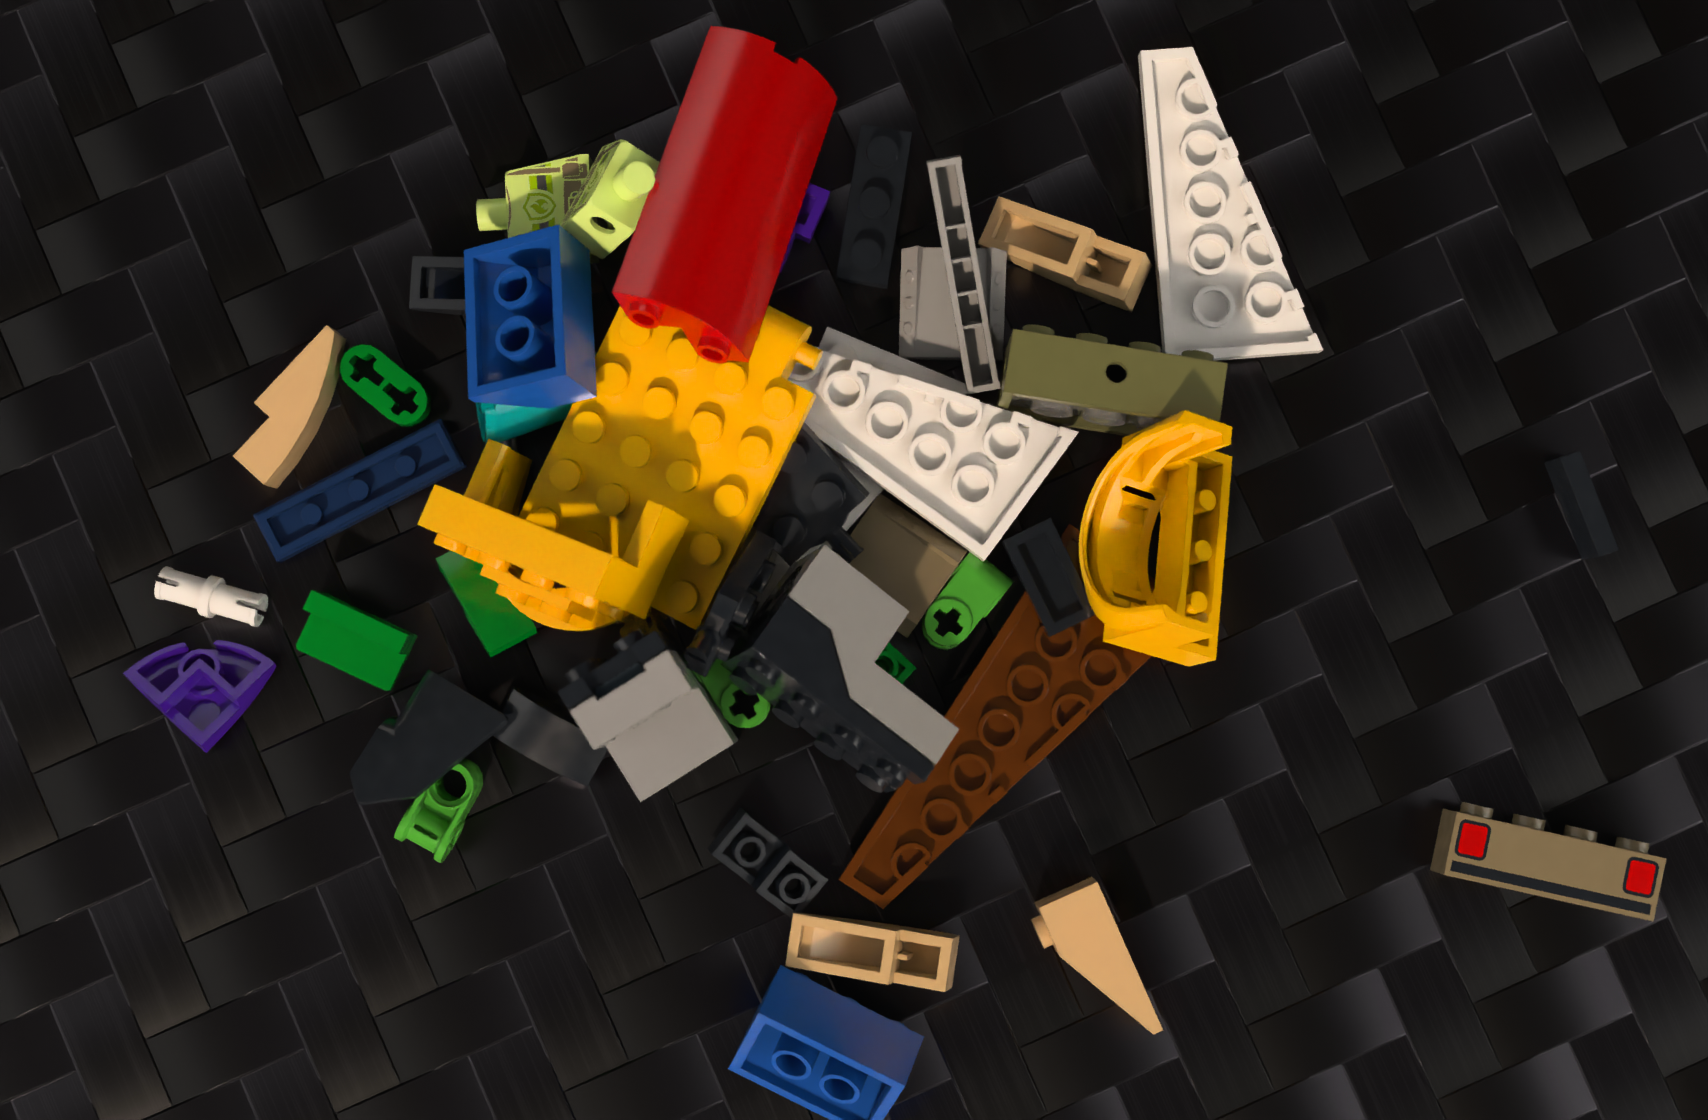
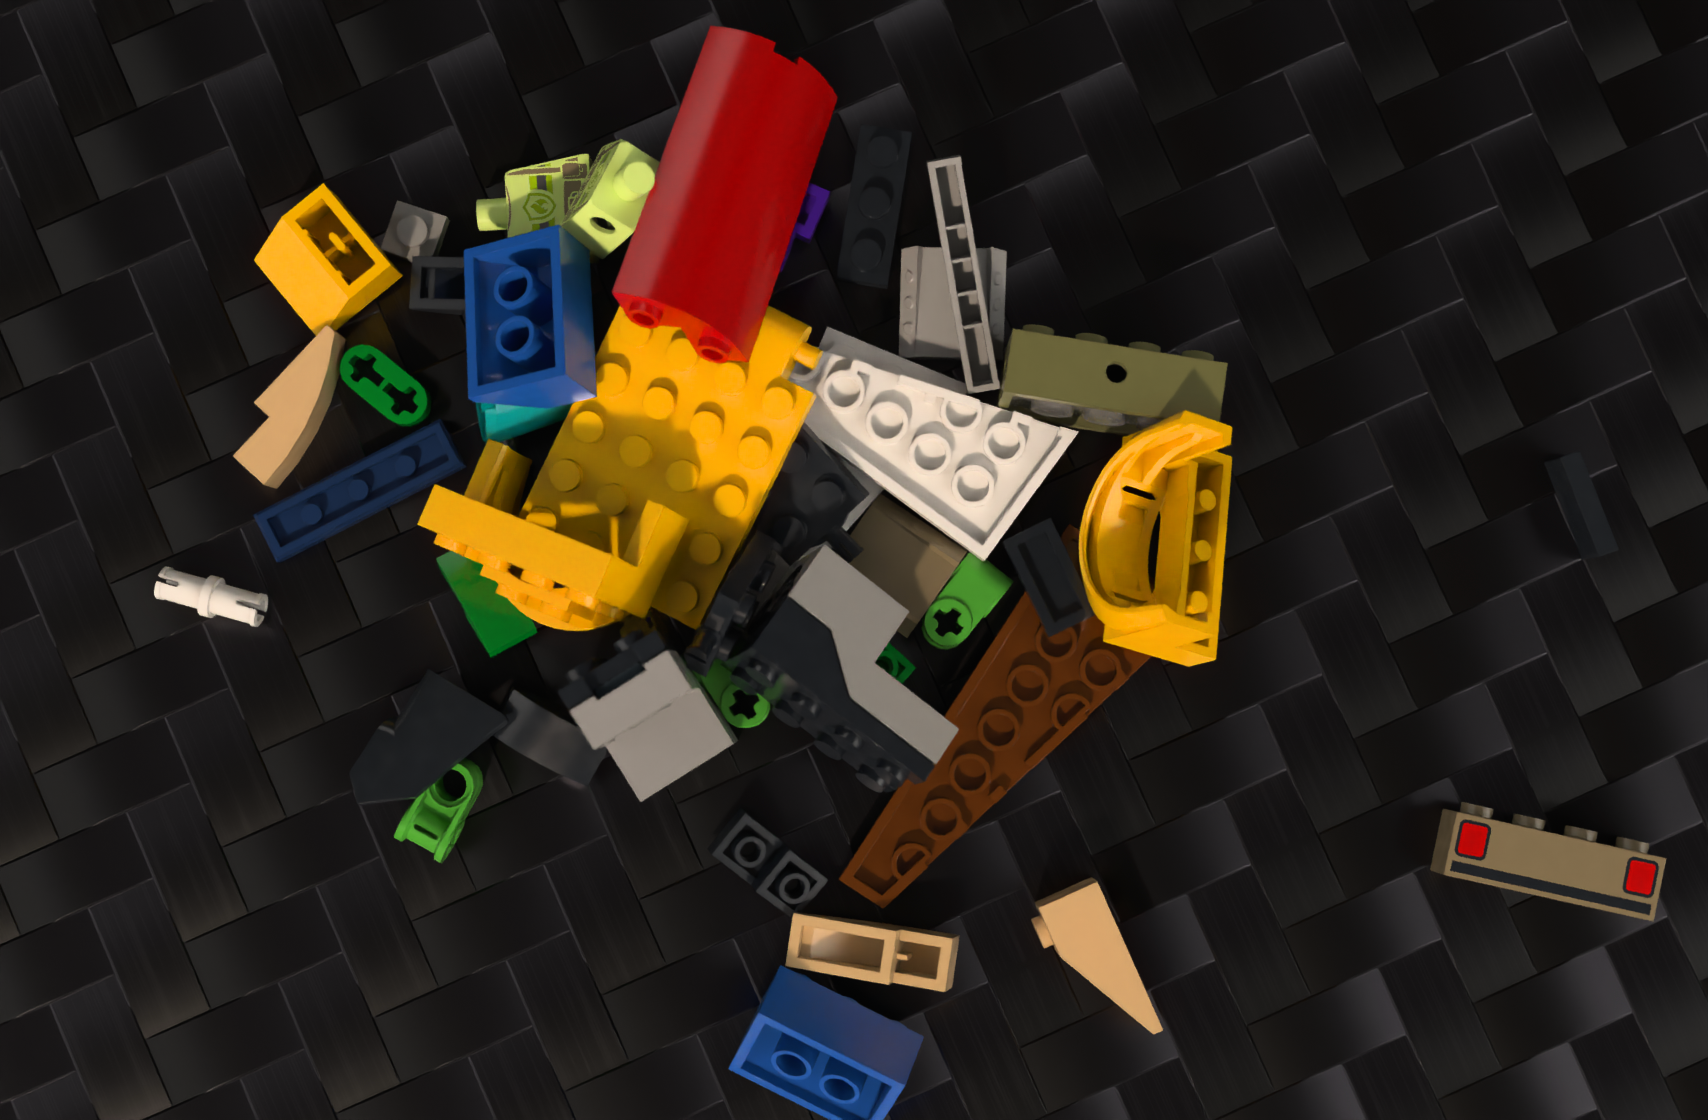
dark purple brick [123,640,277,753] -> none
green panel [296,590,418,691] -> none
tan slope [978,197,1152,312] -> none
white wing [1138,47,1323,361] -> none
none -> yellow slope [254,183,403,336]
none -> light grey plate [380,200,450,262]

